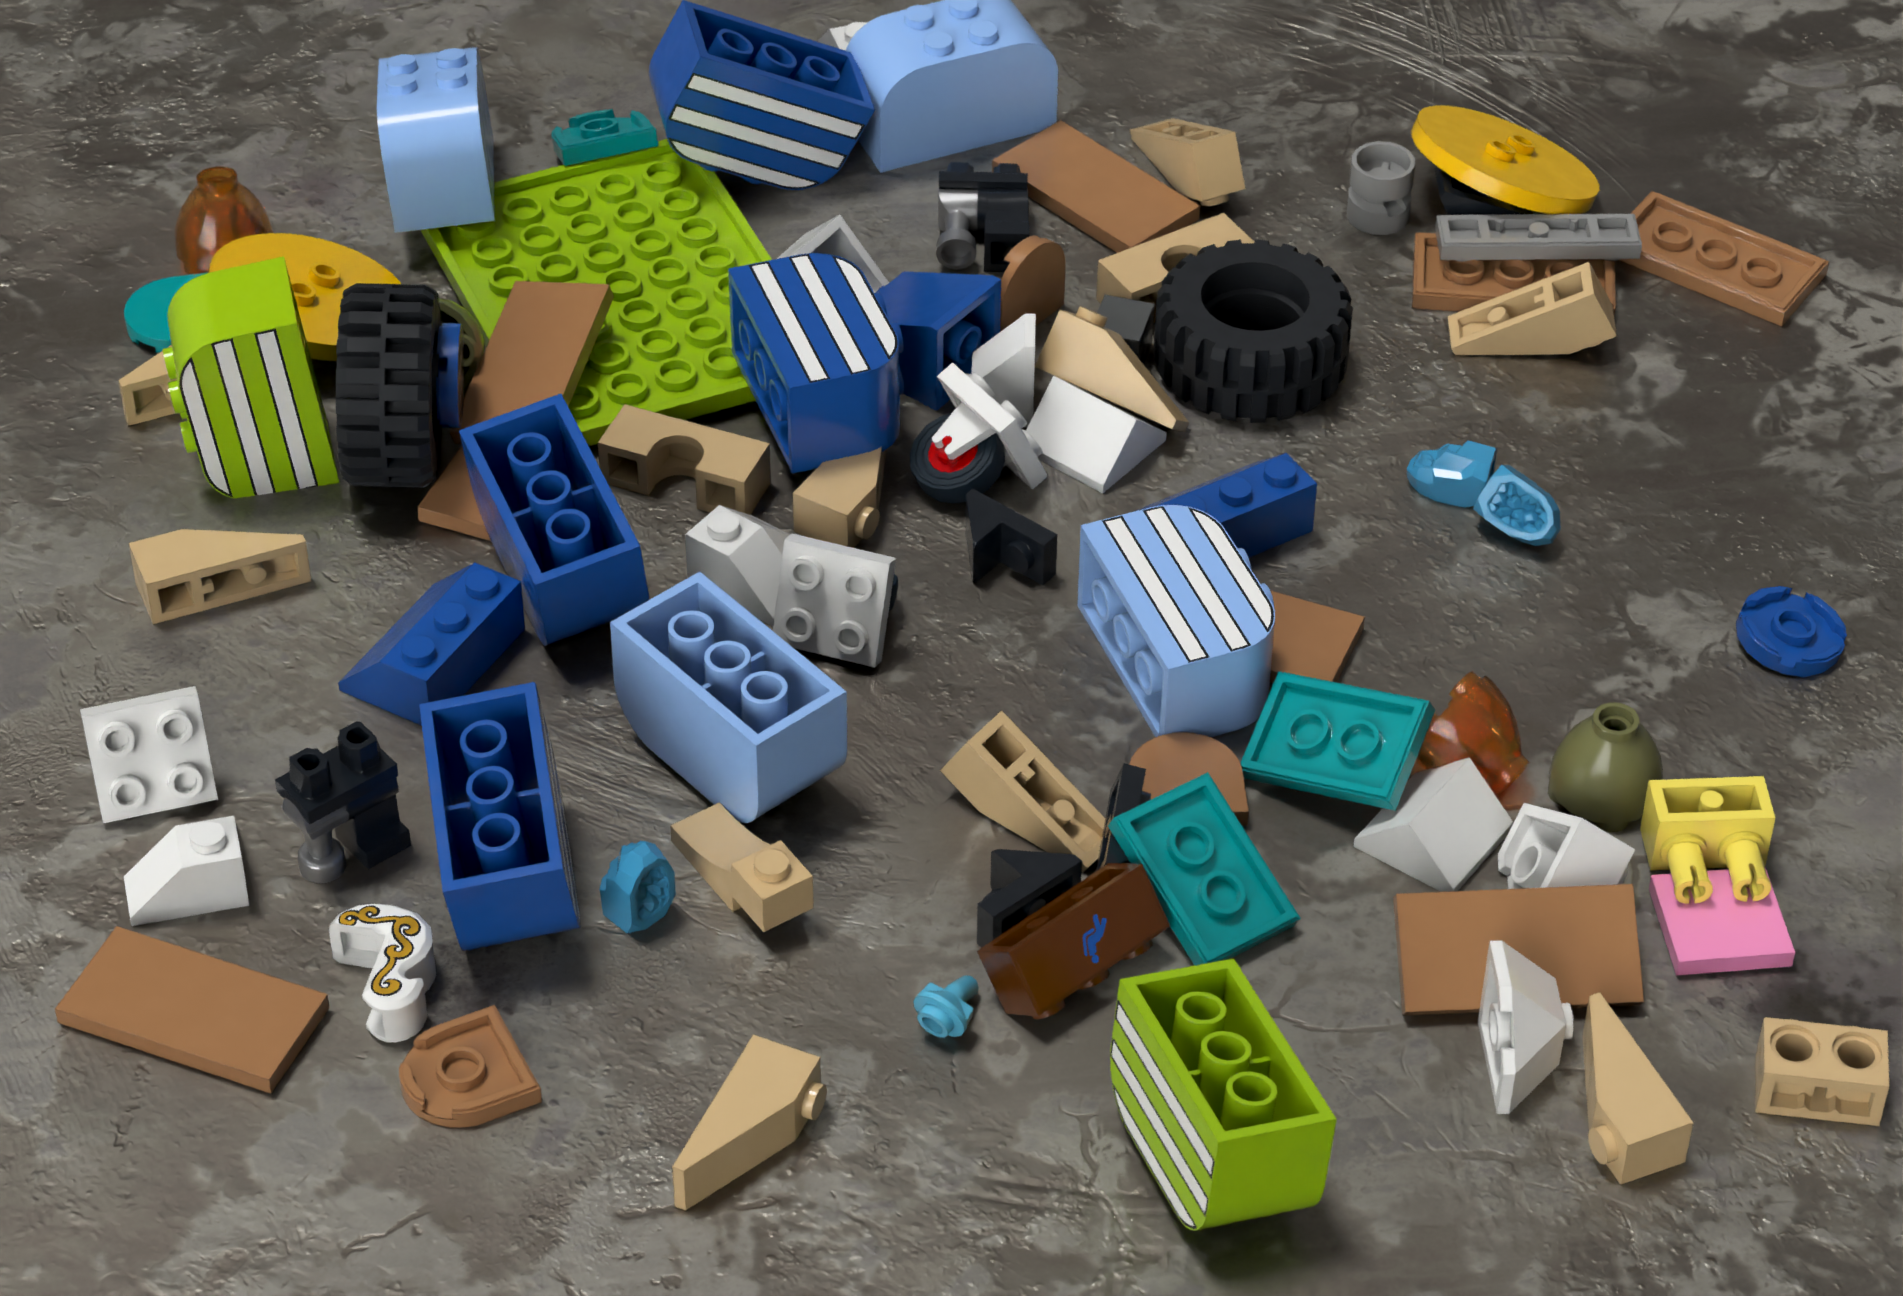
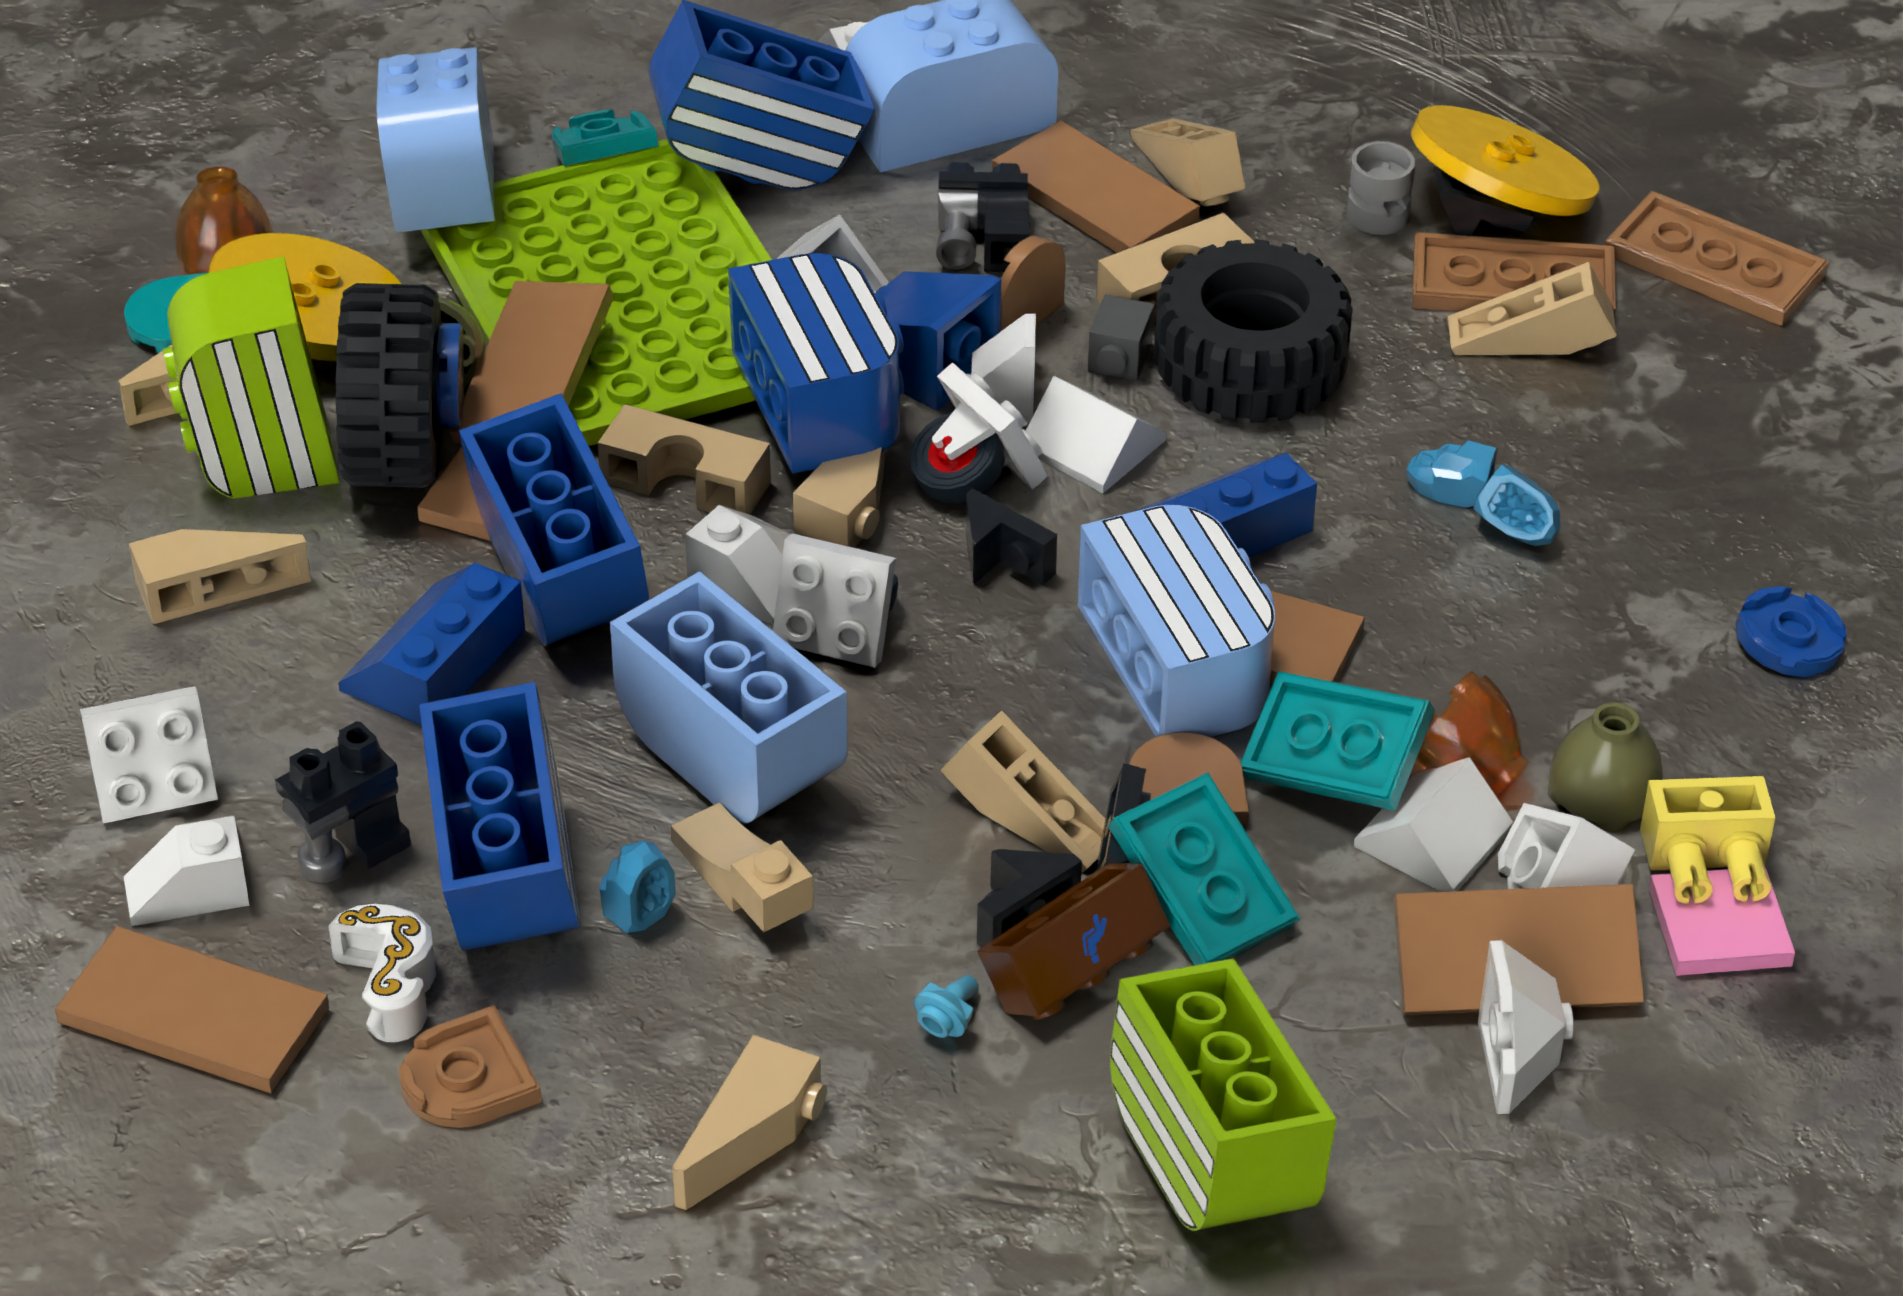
tan slope [1035,306,1189,432] -> none
light grey plate [1435,214,1642,262] -> none
tan slope [1582,992,1694,1185] -> none
tan brick [1755,1017,1889,1126] -> none

